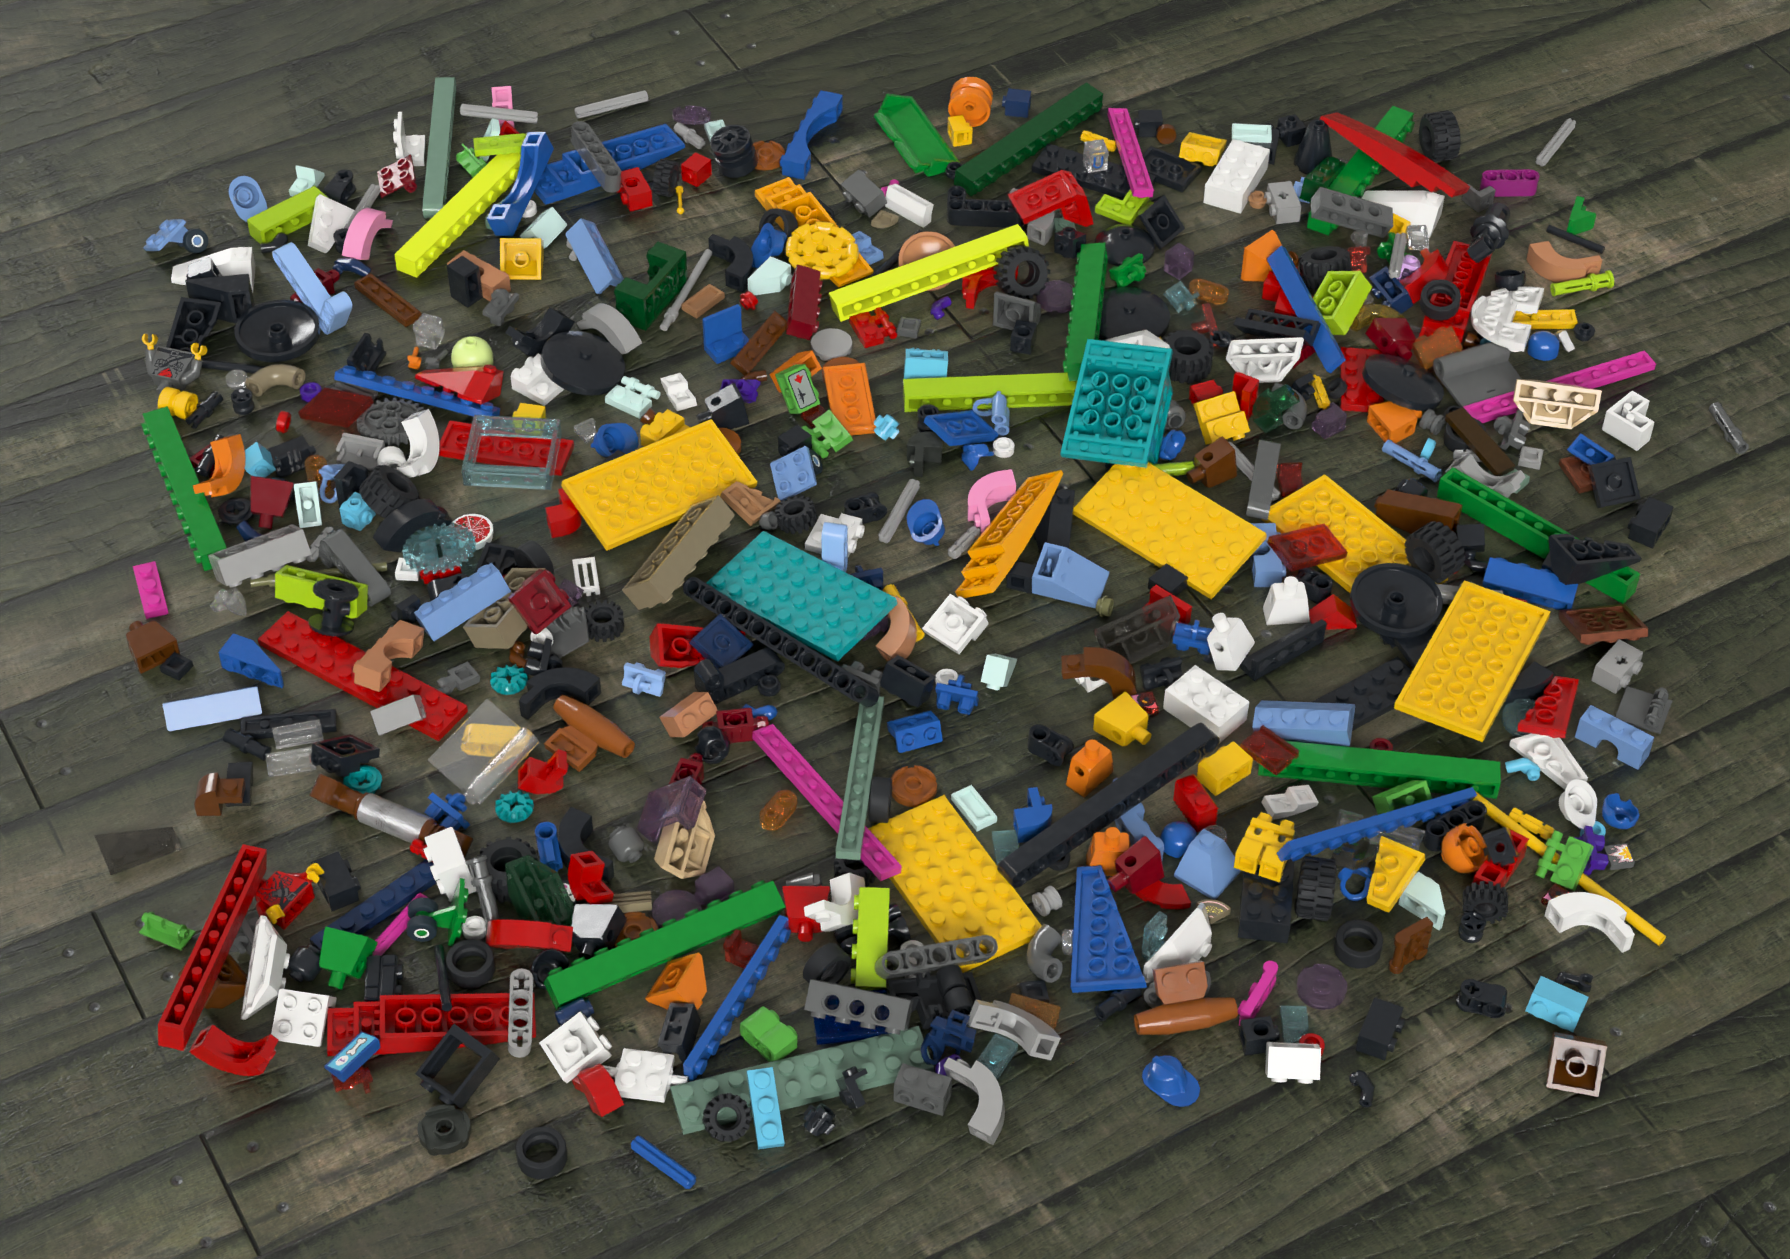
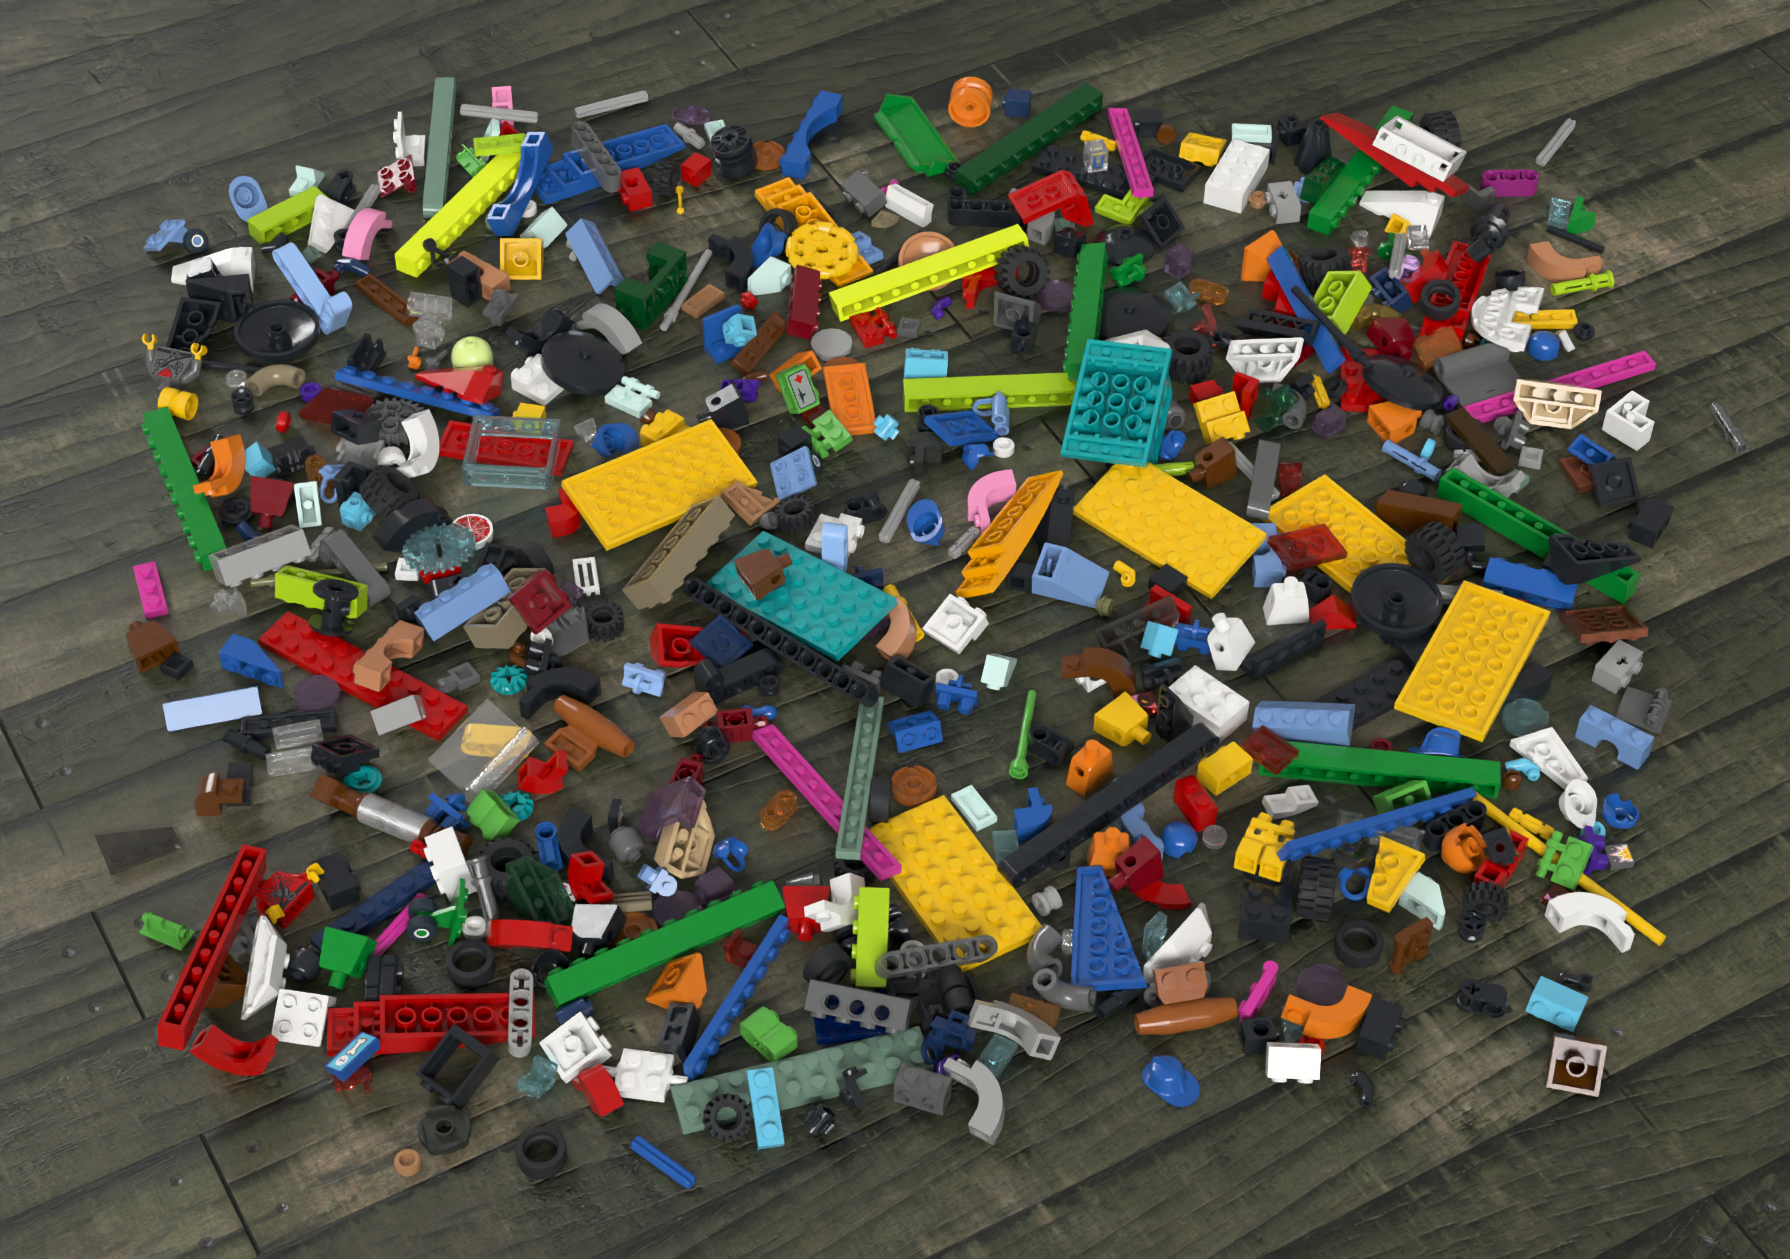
black pin [186,391,223,429] -> none
black bar [434,944,452,1011] -> none
white slope [660,373,697,411] -> none
yellow brick [947,115,973,147] -> none
medium blue slope [1174,829,1242,900] -> none
dark tan tile [1196,900,1231,924] -> none
dark grey brick [1311,187,1393,238] -> none
red wing [1517,676,1579,738] -> none
none -> clear purple tile [293,675,340,712]
none -> sand green hinge [302,245,321,263]
none -> black brick [331,409,380,445]
none -> medium nougat tile [394,1149,422,1176]
none -> clear brick [407,292,452,322]
none -> black piece [423,238,458,268]
none -> bright green brick [466,788,519,842]
none -> clear light blue bracket [516,1055,558,1099]
none -> black tile [608,798,623,832]
none -> hips [637,863,677,896]
none -> blue piece [713,837,748,872]
none -> medium azure brick [722,314,757,347]
none -> reddish brown torso [733,549,792,601]
none -> bright green piece [1009,690,1036,779]
none -> dark grey cylinder [1033,968,1096,1012]
none -> yellow arm [1113,560,1136,587]
none -> medium azure brick [1141,621,1178,658]
none -> black slope [1155,683,1194,743]
none -> orange arch [1281,985,1372,1039]
none -> black bar [1291,286,1374,371]
none -> white window [1372,116,1467,182]
none -> blue piece [1407,727,1465,757]
none -> dark purple arm [1443,394,1460,411]
none -> reddish brown hinge [1502,769,1522,790]
none -> clear light blue plate [1547,197,1571,229]

